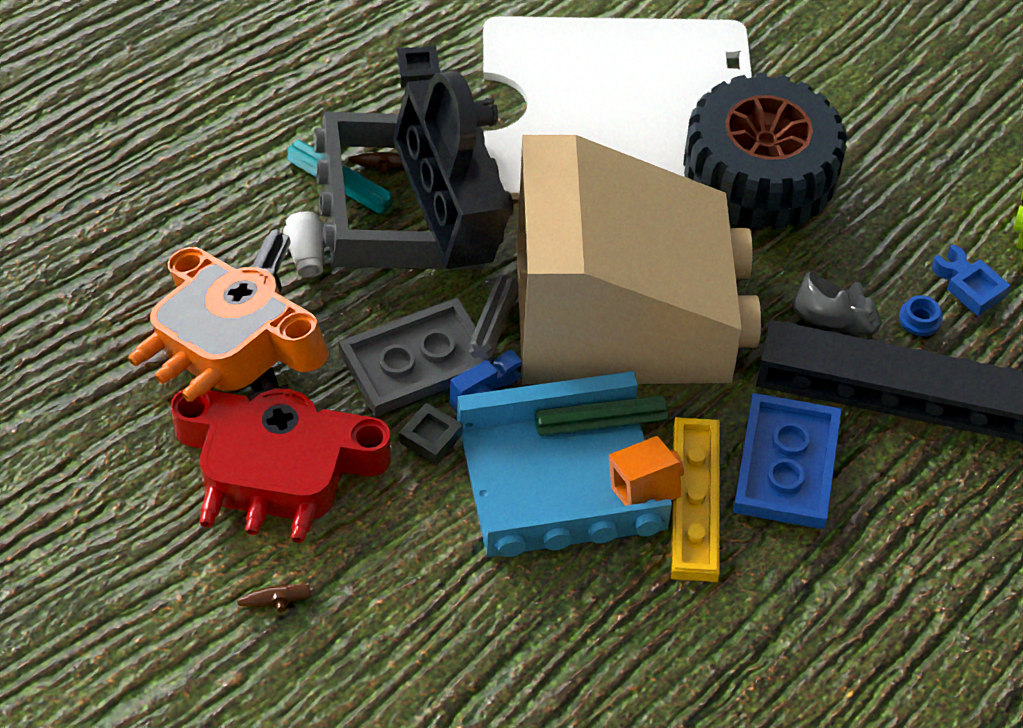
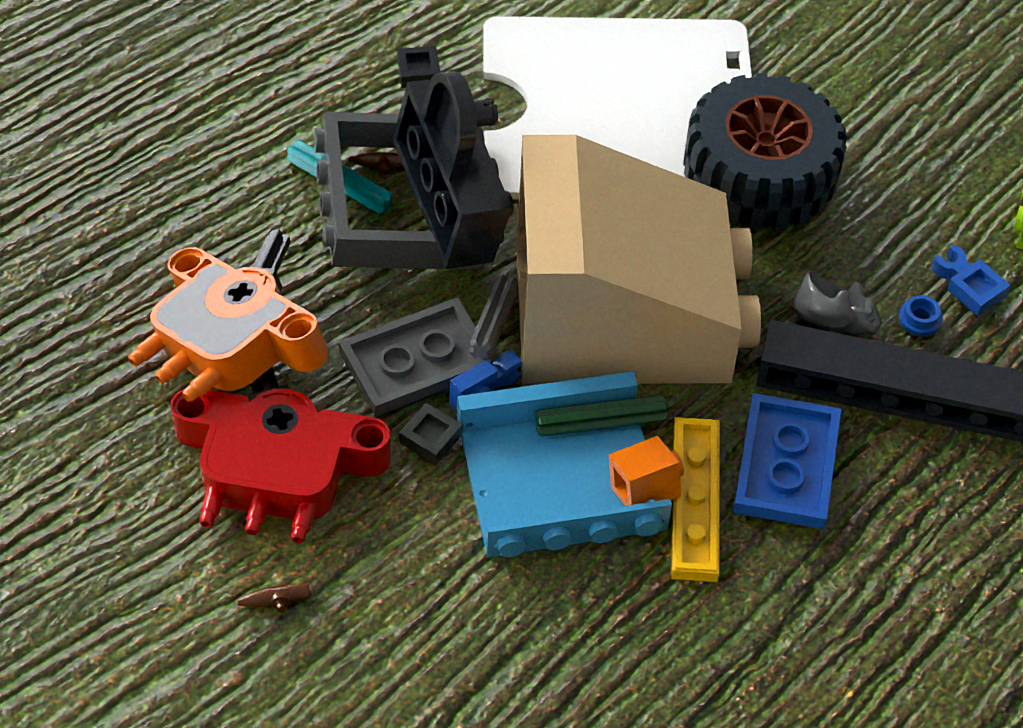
white cone [283,211,324,278] -> none

